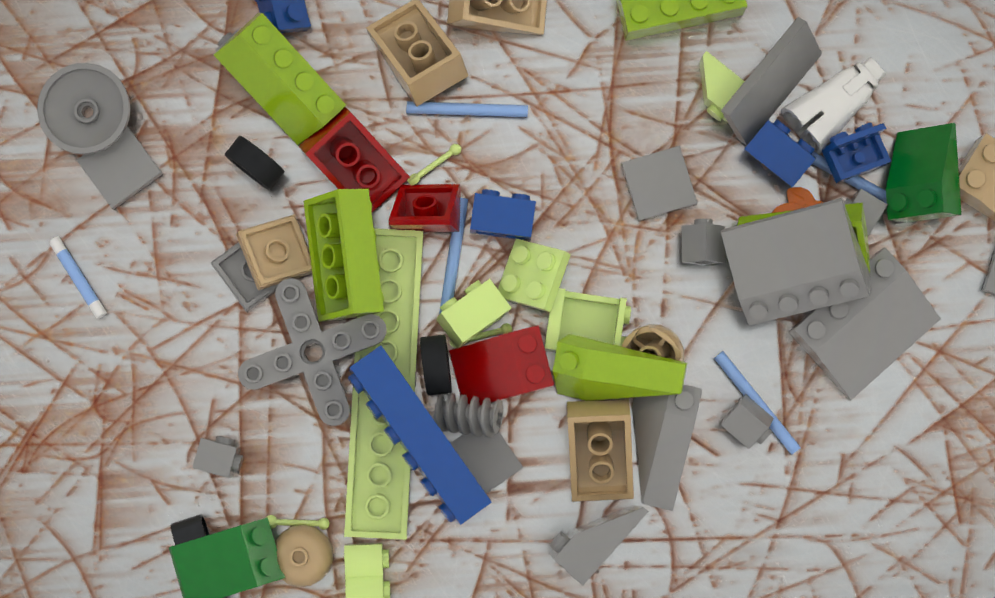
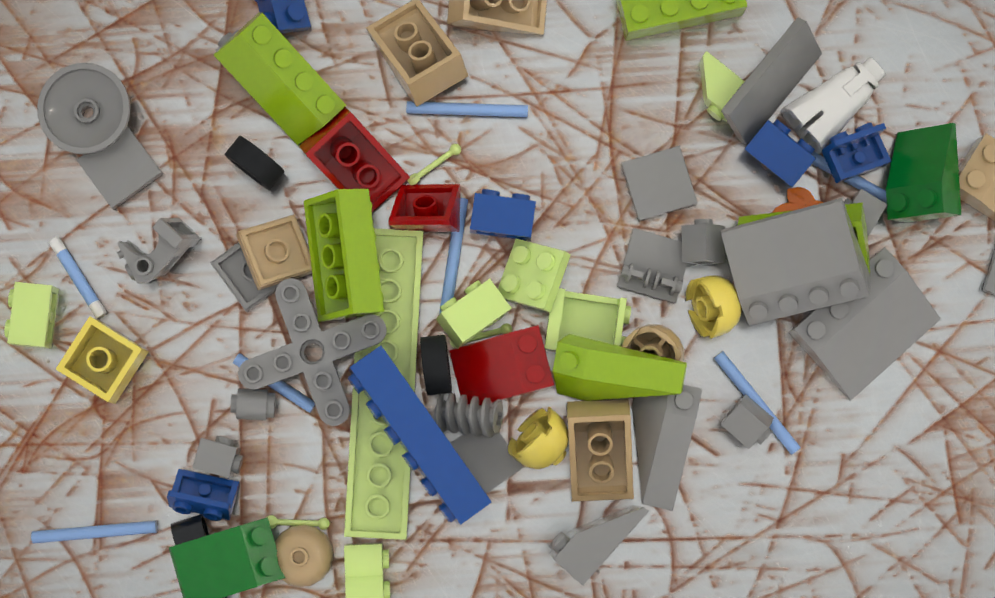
none -> yellowish green brick [4,282,59,349]
none -> light blue bar [31,520,158,544]
none -> light yellow brick [56,316,149,404]
none -> light grey tile [117,218,201,284]
none -> blue bracket [167,469,240,521]
none -> light grey brick [230,388,276,421]
none -> light blue bar [233,353,315,413]
none -> light yellow cylinder [507,407,569,469]
none -> light grey hinge [617,228,687,303]
none -> light yellow cylinder [686,275,742,338]

